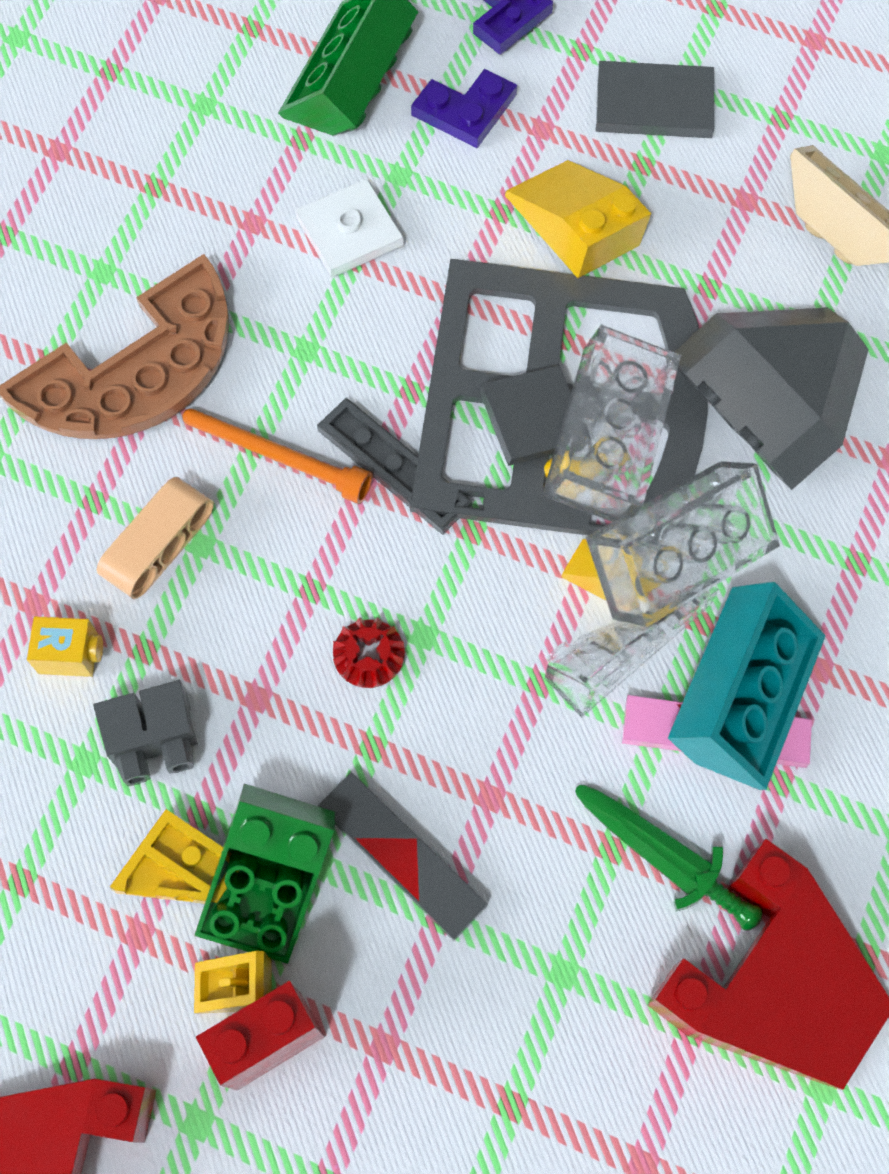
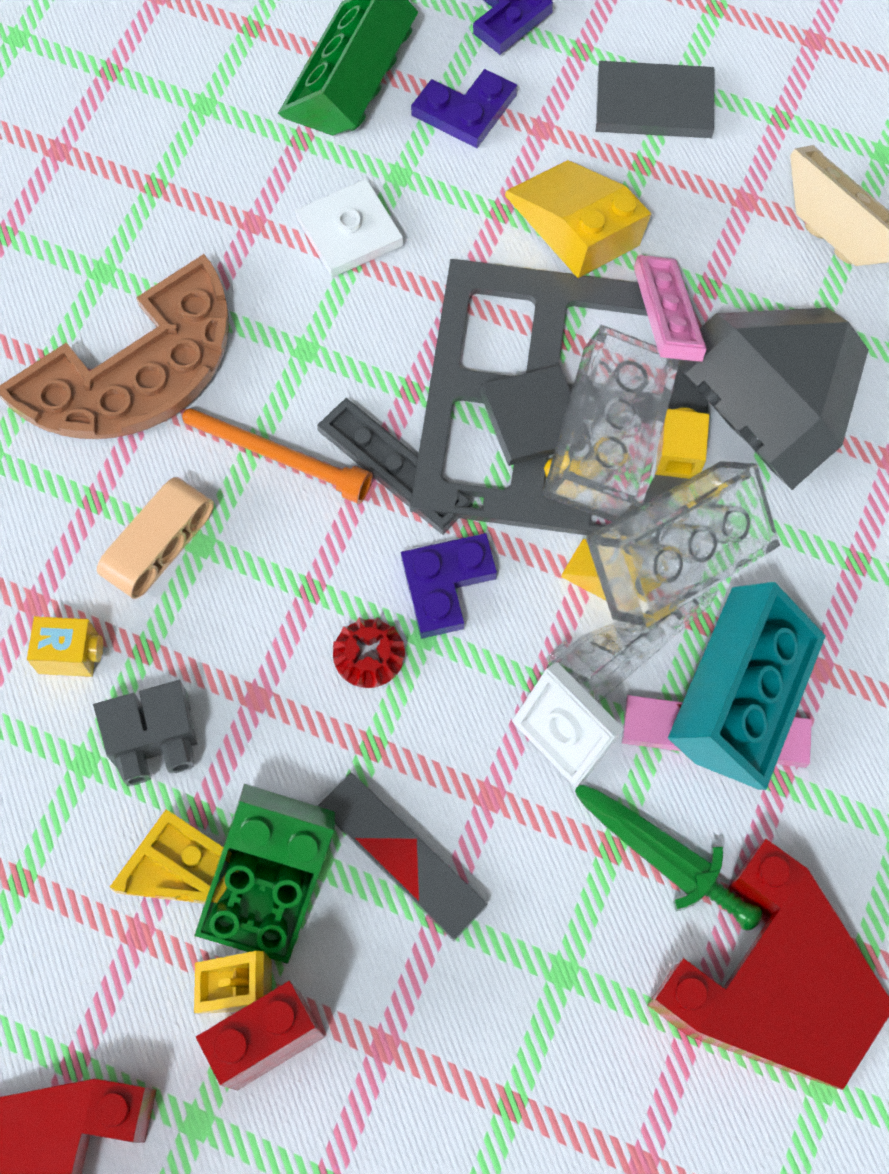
none -> dark purple plate [400,533,497,639]
none -> white plate [512,662,624,787]
none -> bright pink tile [634,255,707,362]
none -> yellow brick [655,408,709,480]

